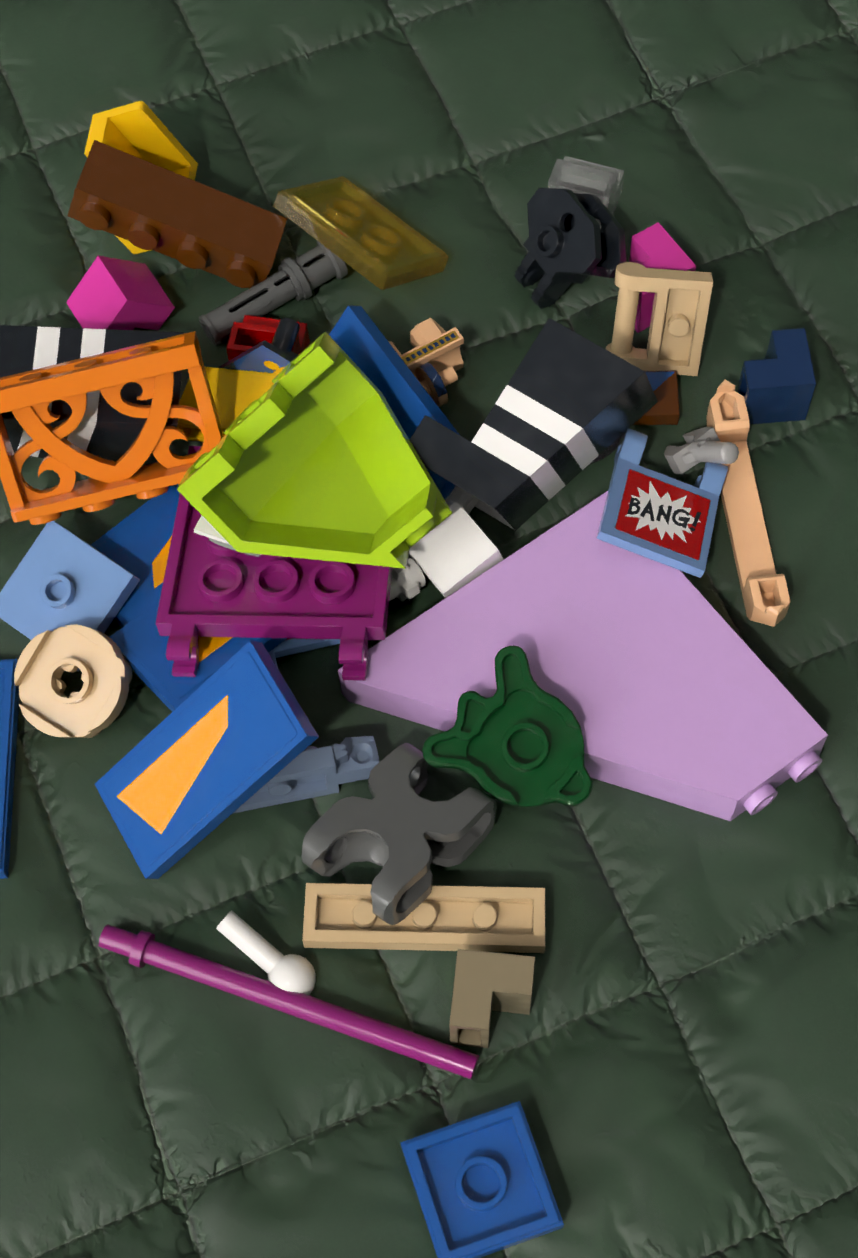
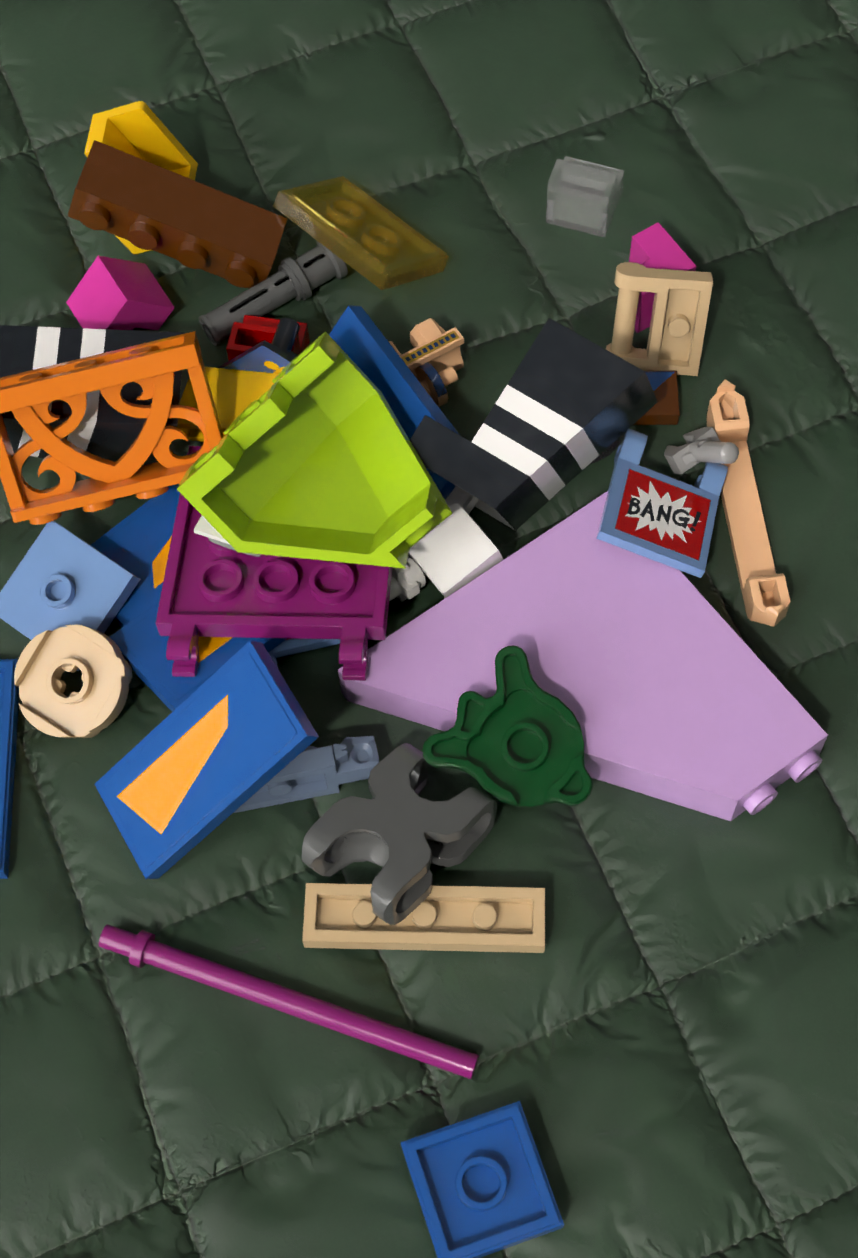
white bar [216,910,316,995] -> none
dark tan piece [449,949,535,1048] -> none
black hinge [514,188,626,309] -> none
dark blue piece [737,328,816,424] -> none

